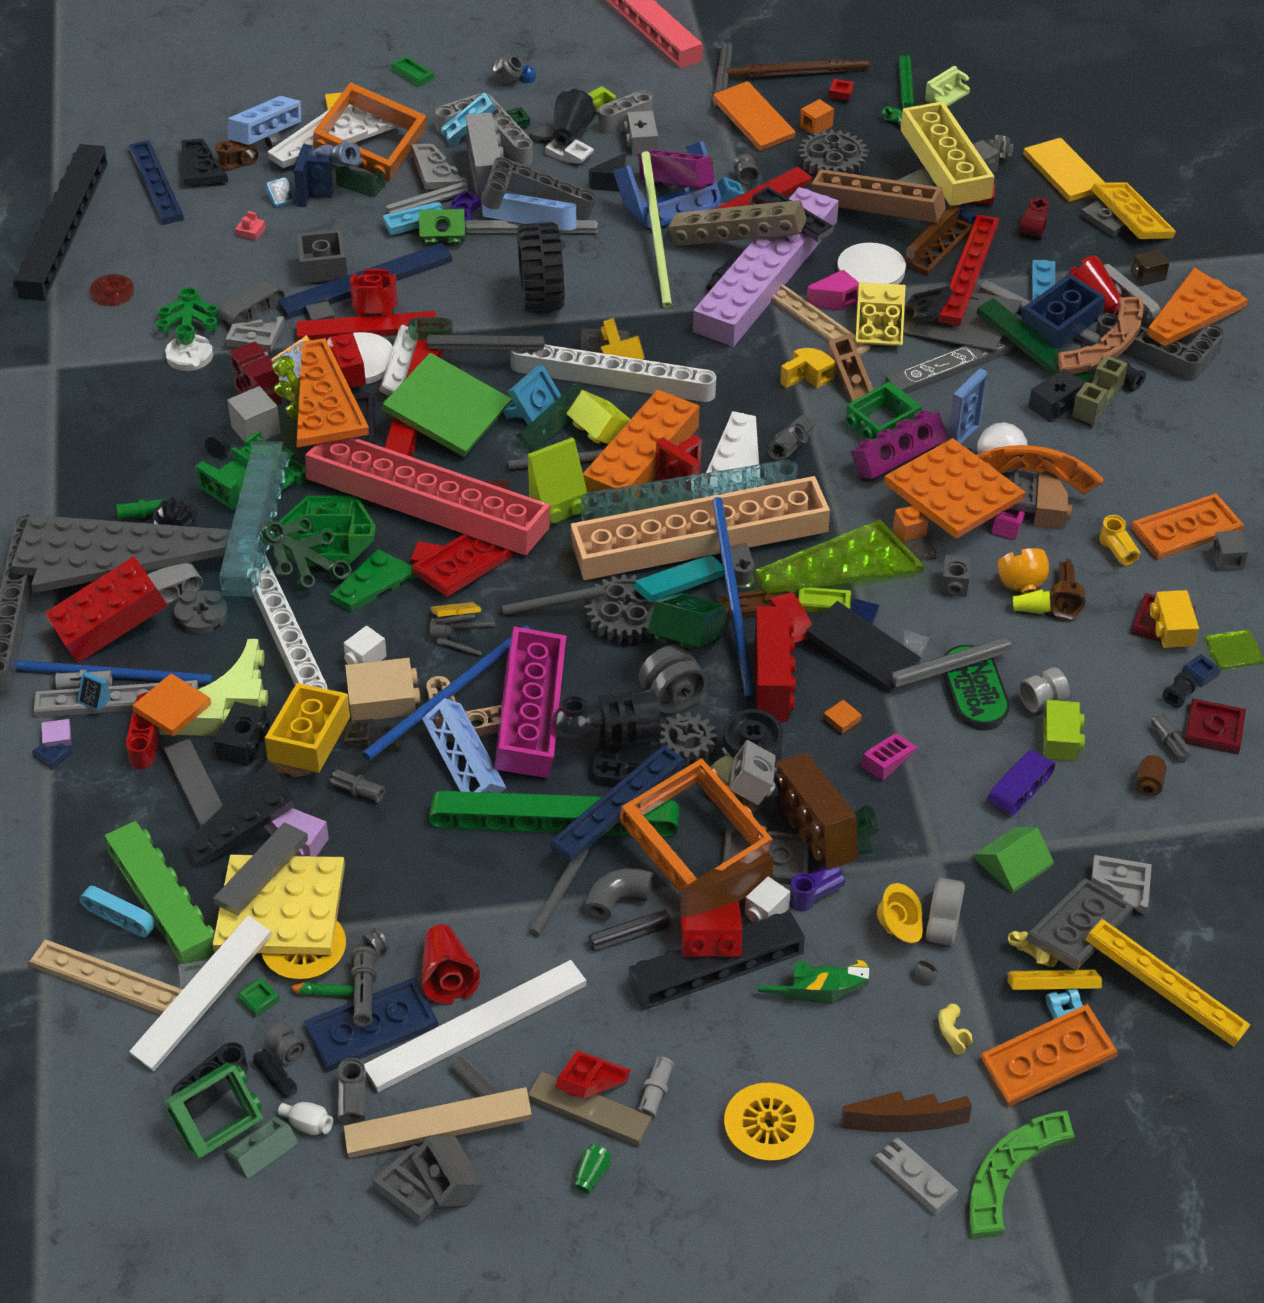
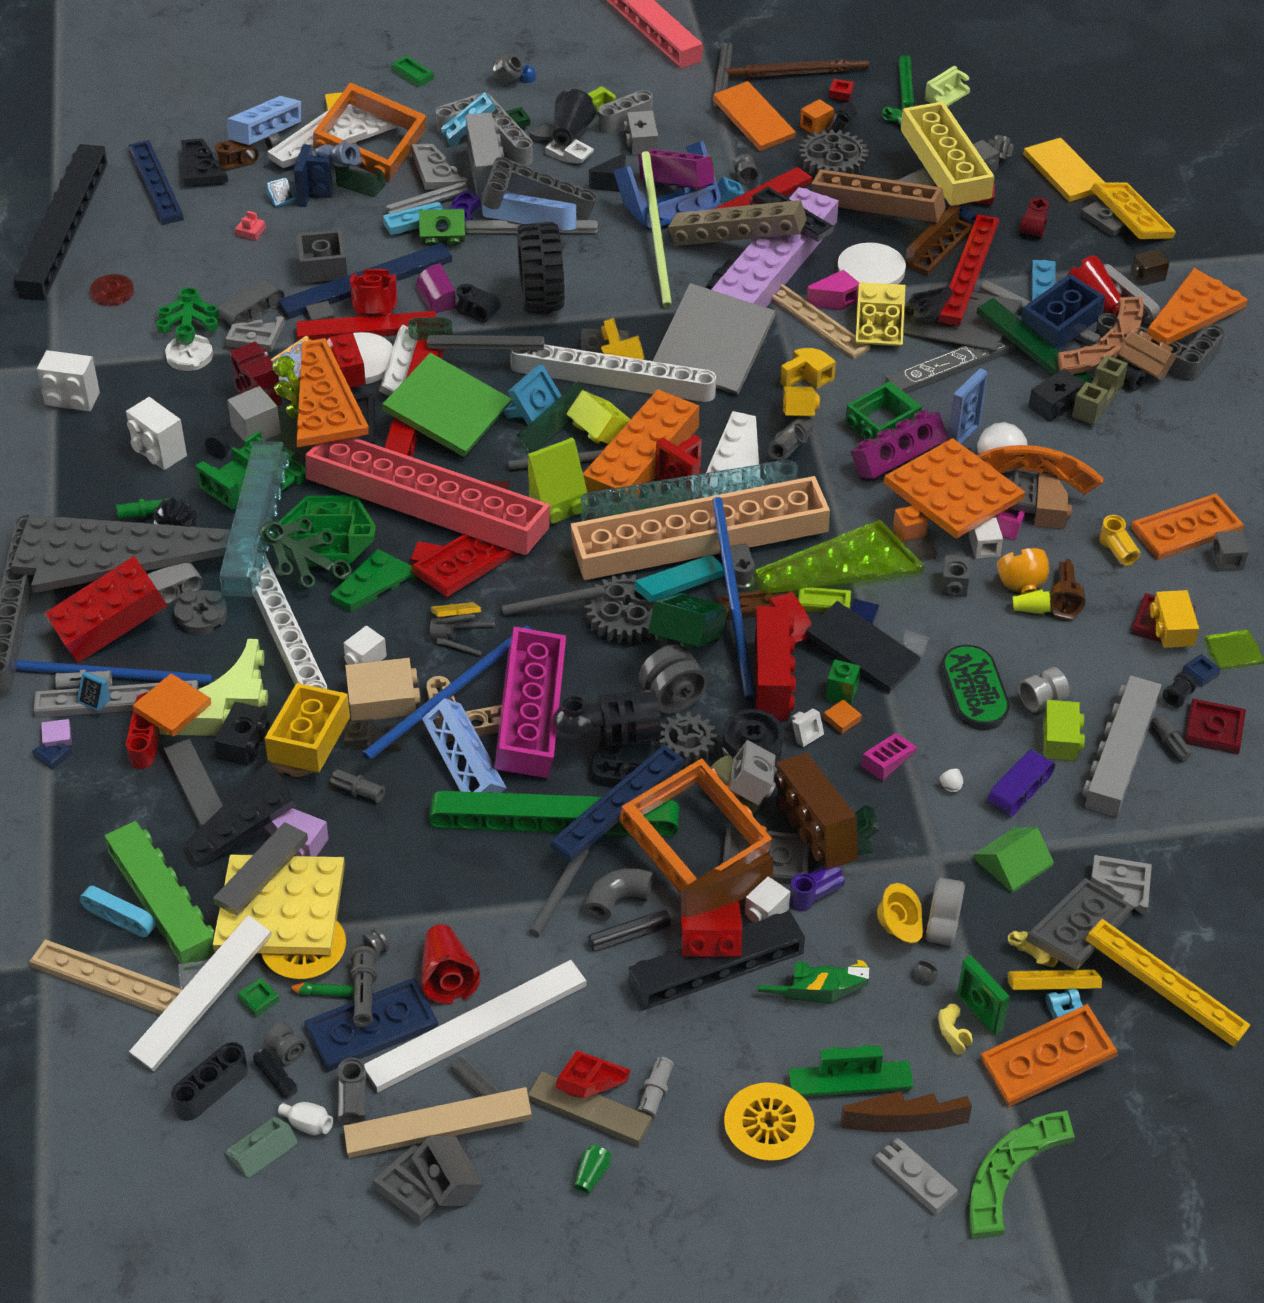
green window [162,1063,263,1158] -> none
medium nougat slope [826,333,873,402] -> none
dark grey axle [891,637,1012,687] -> none
reddish brown brick [1135,755,1167,796] -> none
none -> white brick [37,350,100,411]
none -> white brick [126,397,187,470]
none -> magenta brick [416,263,456,313]
none -> black piece [456,284,501,323]
none -> light grey tile [653,283,776,395]
none -> yellow brick [783,387,820,416]
none -> green bracket [789,1045,913,1097]
none -> white tile [791,709,824,747]
none -> black piece [825,102,858,134]
none -> green brick [826,660,860,706]
none -> white hinge [939,769,963,792]
none -> green tile [957,955,1010,1035]
none -> white brick [969,518,1003,559]
none -> light grey brick [1082,675,1162,818]
none -> medium nougat brick [1118,330,1176,381]

